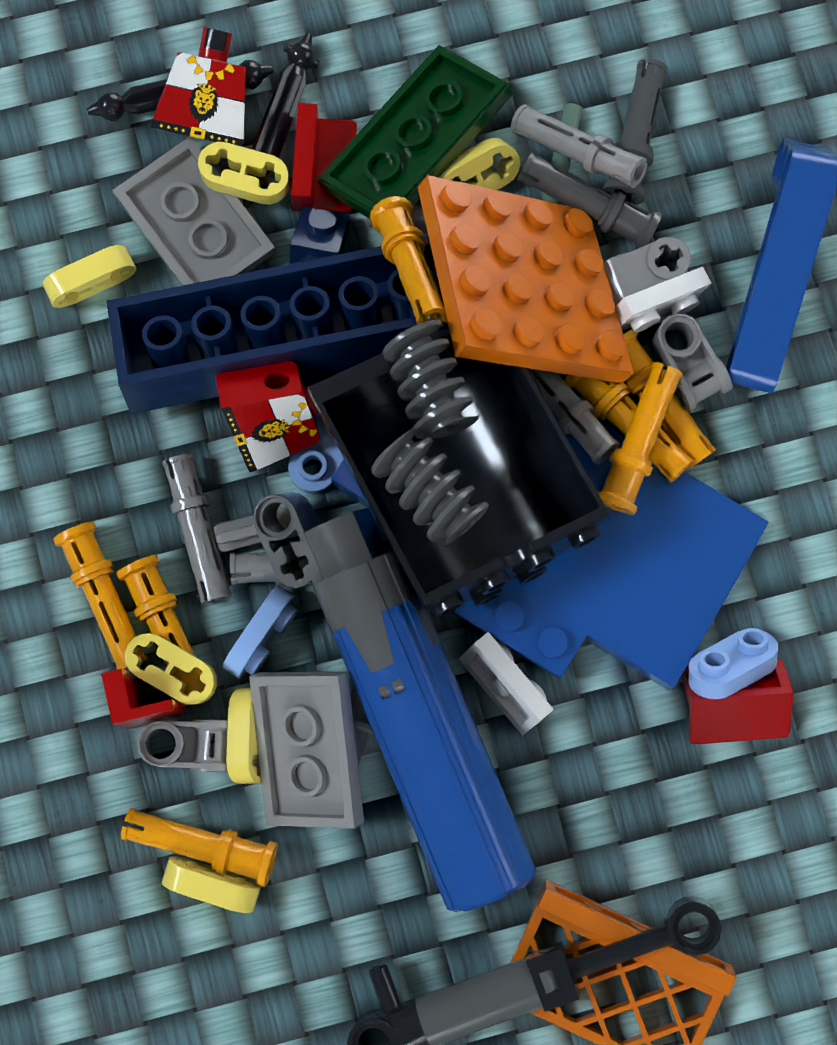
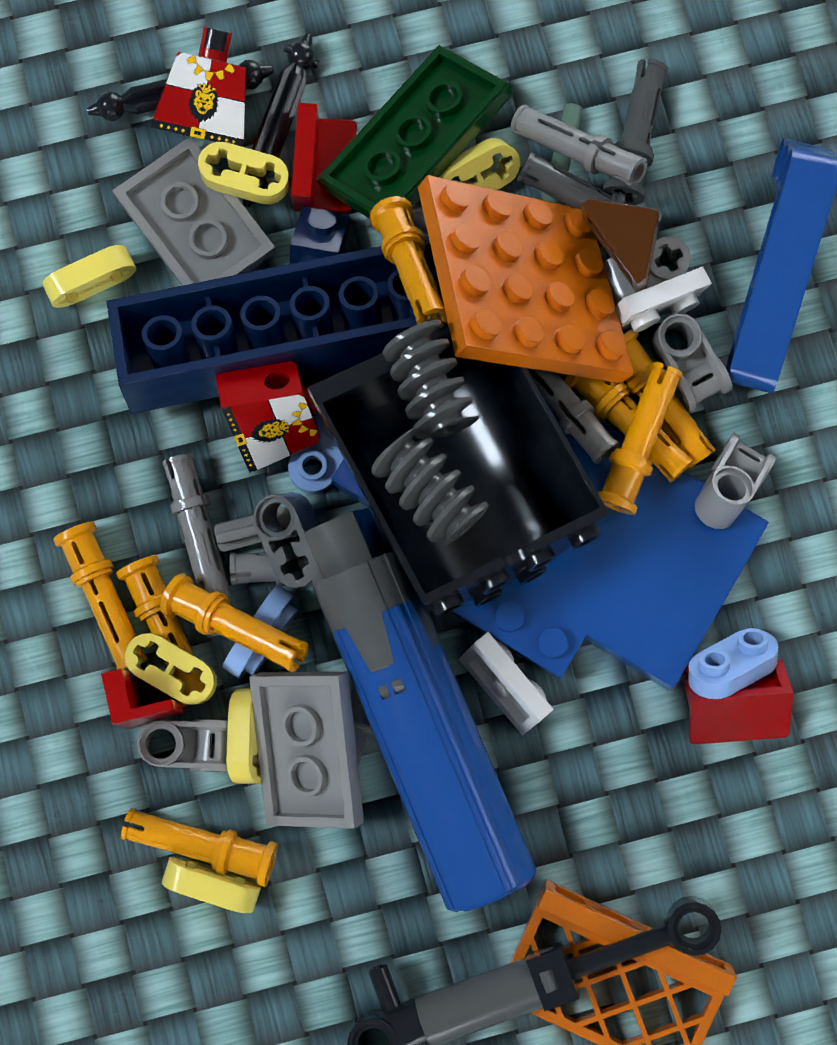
none -> light orange pin [160,574,308,672]
none -> reddish brown slope [581,199,659,292]
none -> light grey piece [694,432,776,529]

